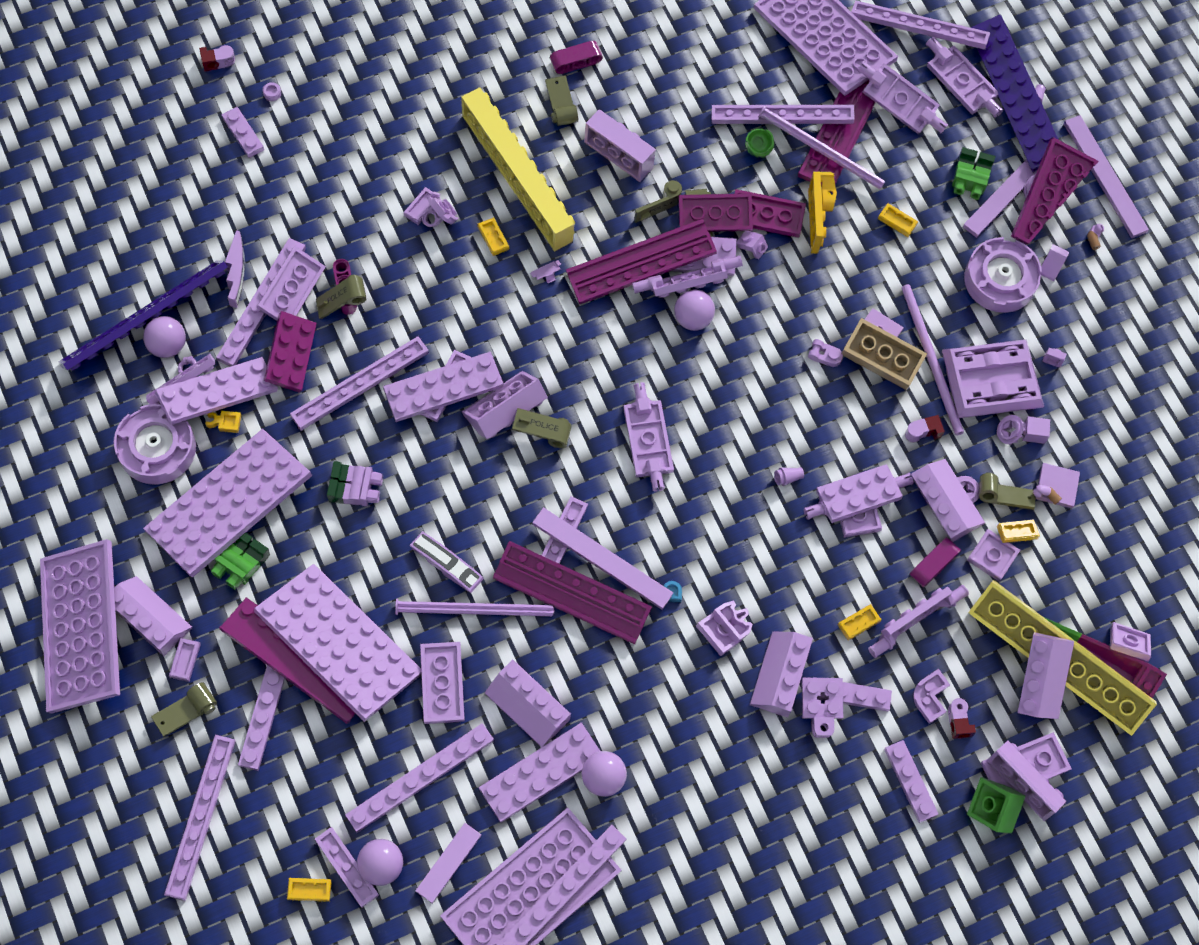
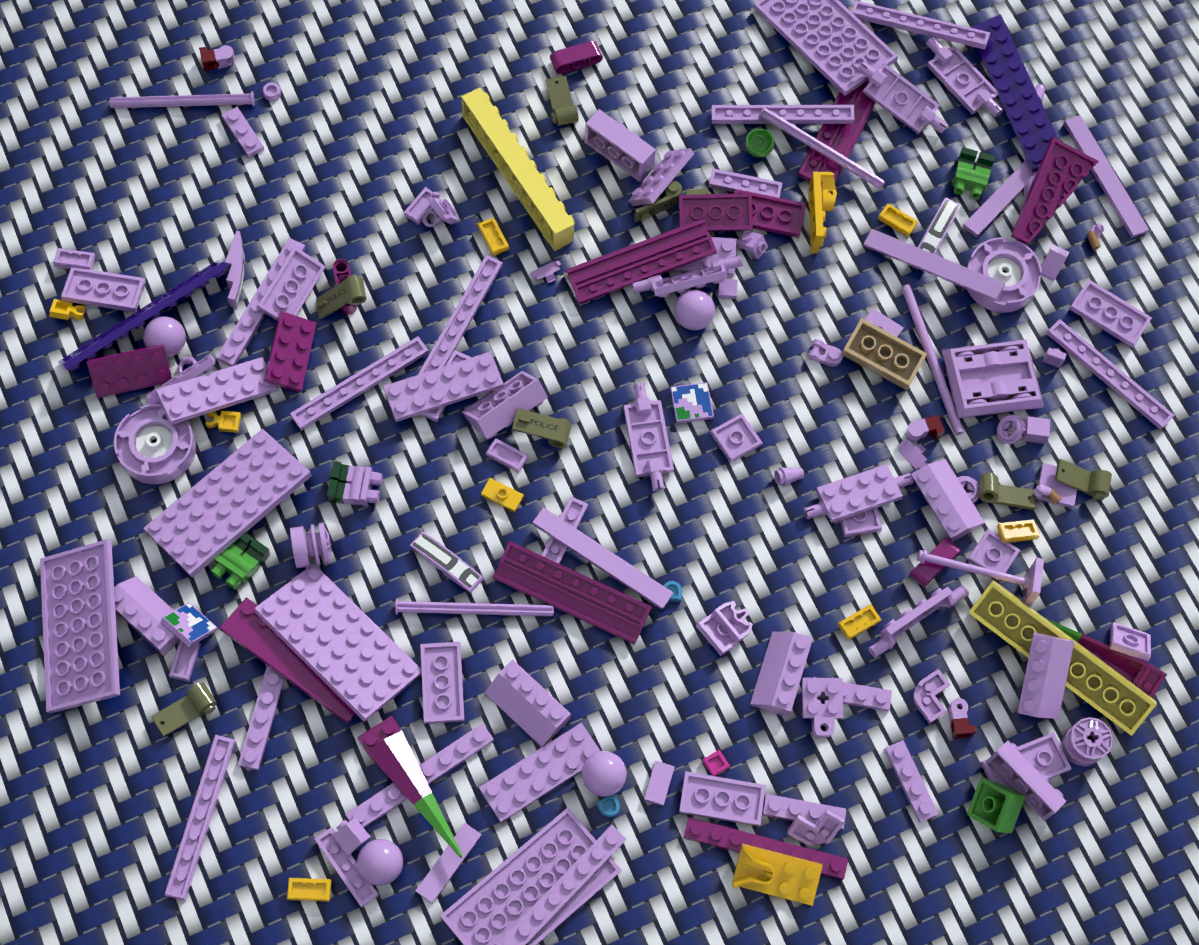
none -> yellow plate [49,299,85,321]
none -> lavender plate [53,248,96,270]
none -> lavender plate [61,267,146,312]
none -> magenta plate [87,345,172,398]
none -> lavender axle [109,92,255,108]
none -> tile [161,602,217,647]
none -> lavender wheel [290,523,332,568]
none -> lavender brick [333,818,371,855]
none -> magenta plate [357,716,463,858]
none -> lavender plate [418,255,503,375]
none -> yellow plate [481,478,524,513]
none -> lavender tile [486,438,528,473]
none -> dark azure tile [596,794,620,818]
none -> lavender plate [628,148,695,206]
none -> lavender tile [644,761,675,806]
none -> tile [670,382,714,424]
none -> lavender plate [679,771,766,827]
none -> magenta plate [683,817,848,880]
none -> dark pink tile [702,749,730,776]
none -> lavender plate [708,168,782,198]
none -> lavender tile [710,414,763,463]
none -> lavender tile [718,279,738,299]
none -> yellow plate [732,843,823,906]
none -> lavender plate [762,794,846,830]
none -> lavender plate [787,809,844,846]
none -> lavender tile [864,229,1005,301]
none -> lavender piece [898,440,927,470]
none -> lavender tile [917,549,1044,607]
none -> slope [918,198,962,254]
none -> lavender plate [1046,319,1174,430]
none -> olive door [1055,459,1112,500]
none -> lavender wheel [1062,717,1113,767]
none -> lavender plate [1069,280,1152,348]

